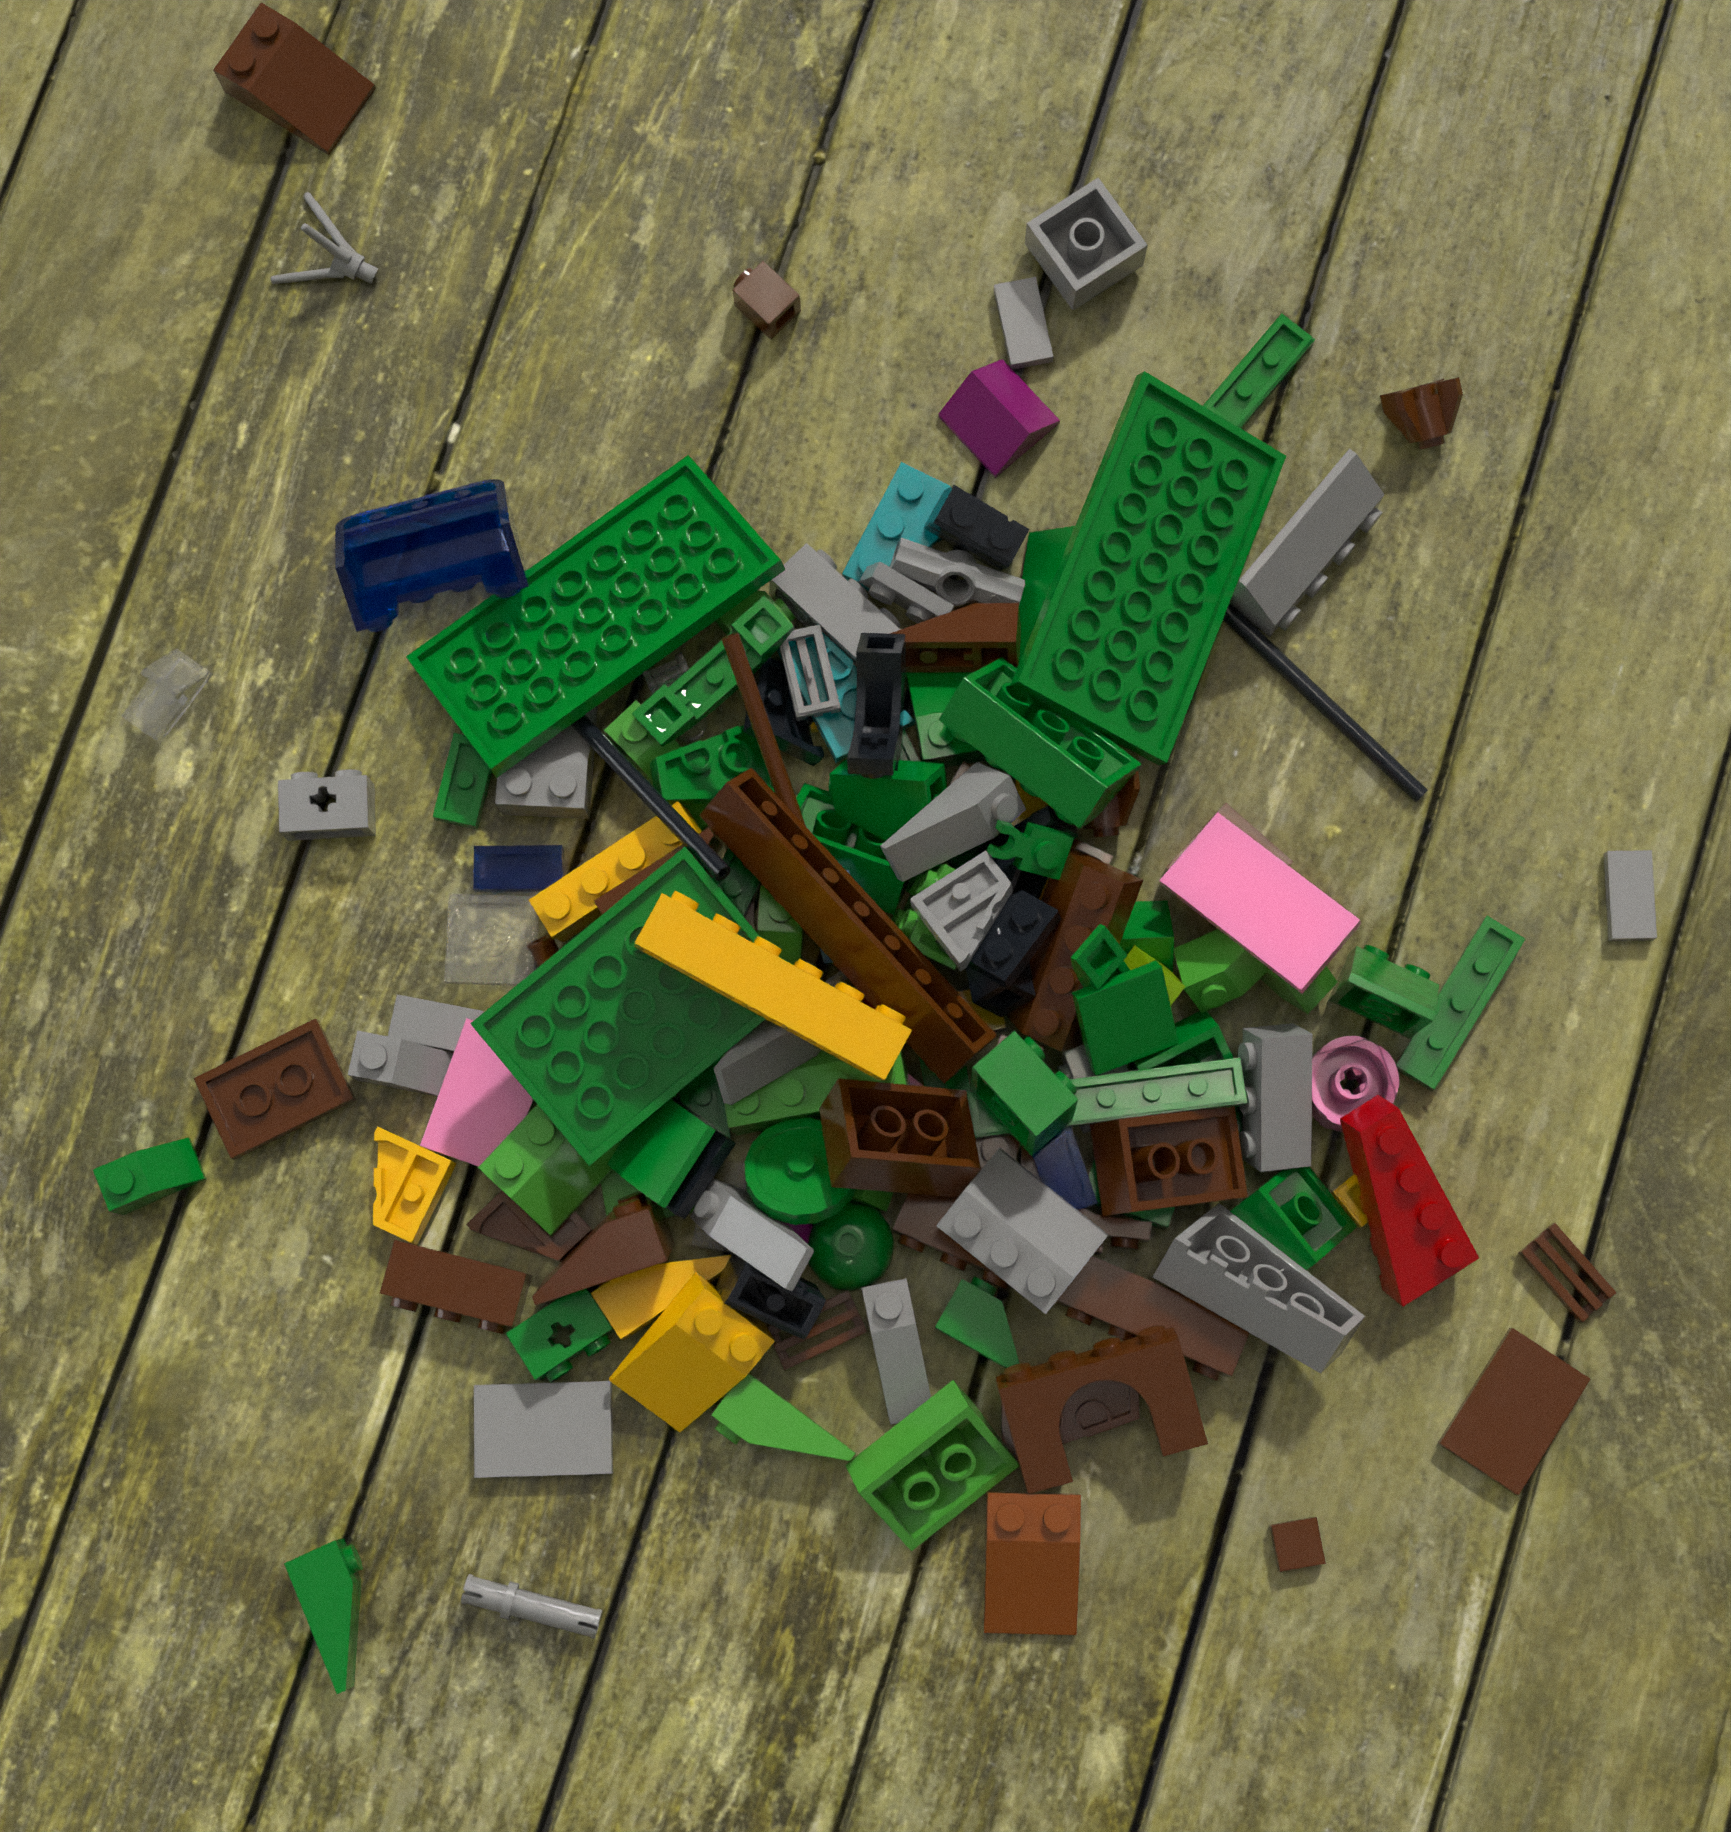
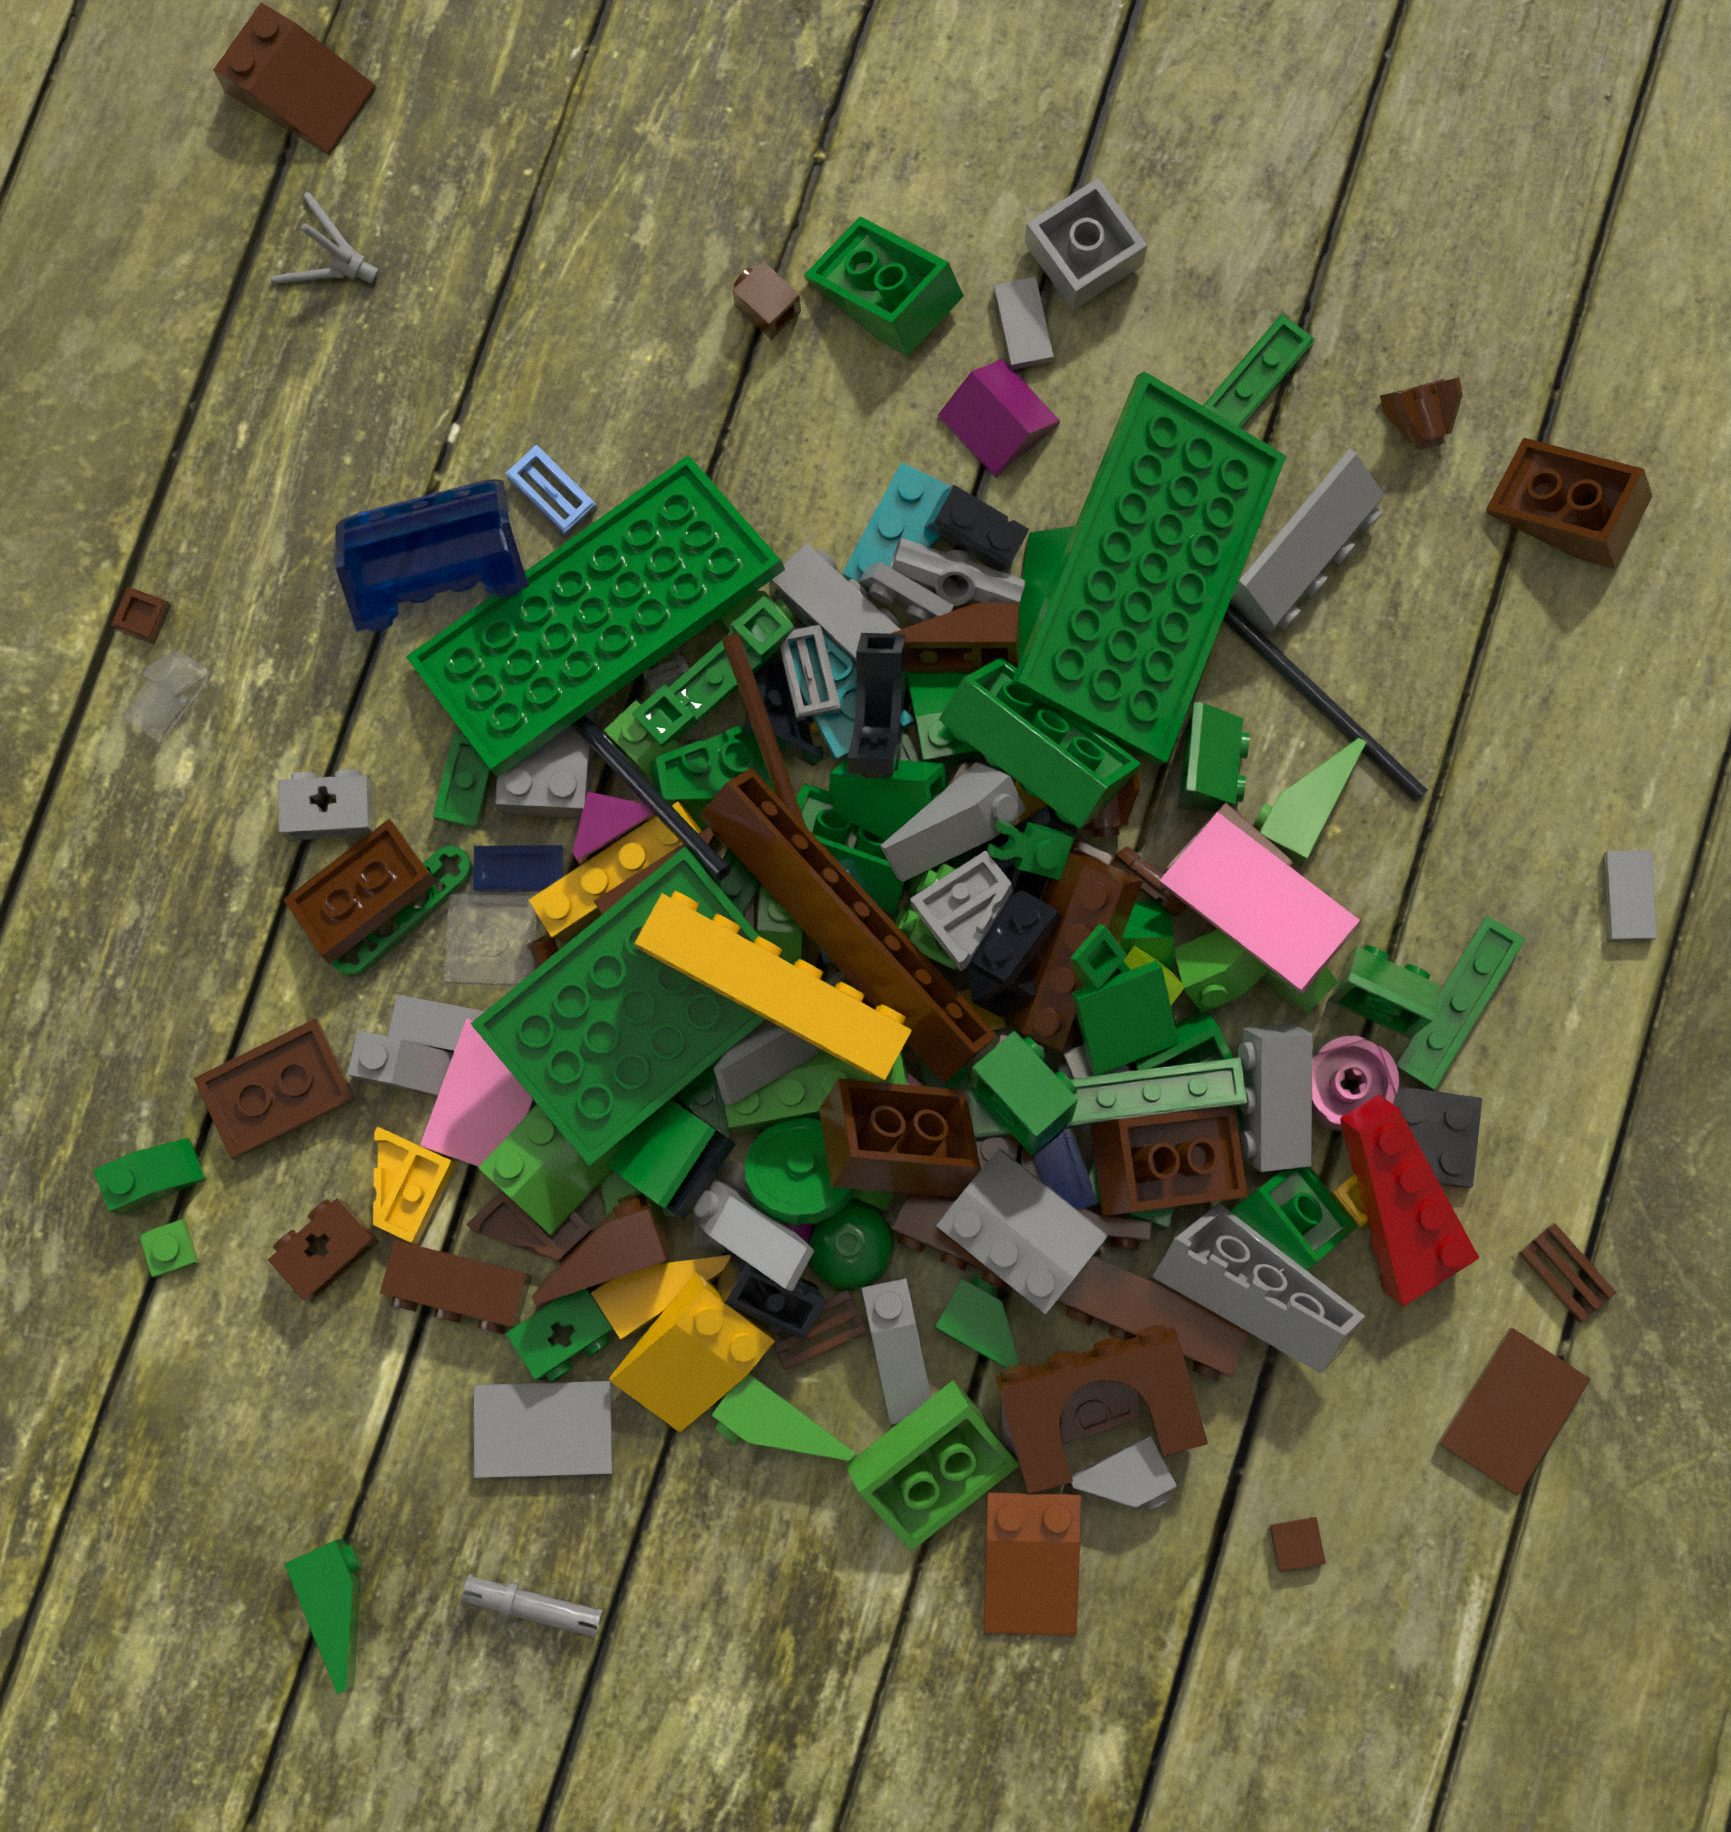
none -> reddish brown tile [111,587,171,644]
none -> bright green plate [139,1219,199,1278]
none -> reddish brown brick [268,1198,380,1302]
none -> reddish brown plate [284,818,436,965]
none -> green beam [332,846,473,977]
none -> light blue tile [505,445,597,537]
none -> magenta slope [572,791,656,866]
none -> green slope [804,216,964,356]
none -> light grey slope [1069,1436,1177,1511]
none -> reddish brown axle [1111,847,1188,916]
none -> green slope [1178,702,1250,812]
none -> bright green slope [1253,738,1366,866]
none -> black plate [1393,1086,1482,1189]
none -> reddish brown slope [1486,437,1653,569]

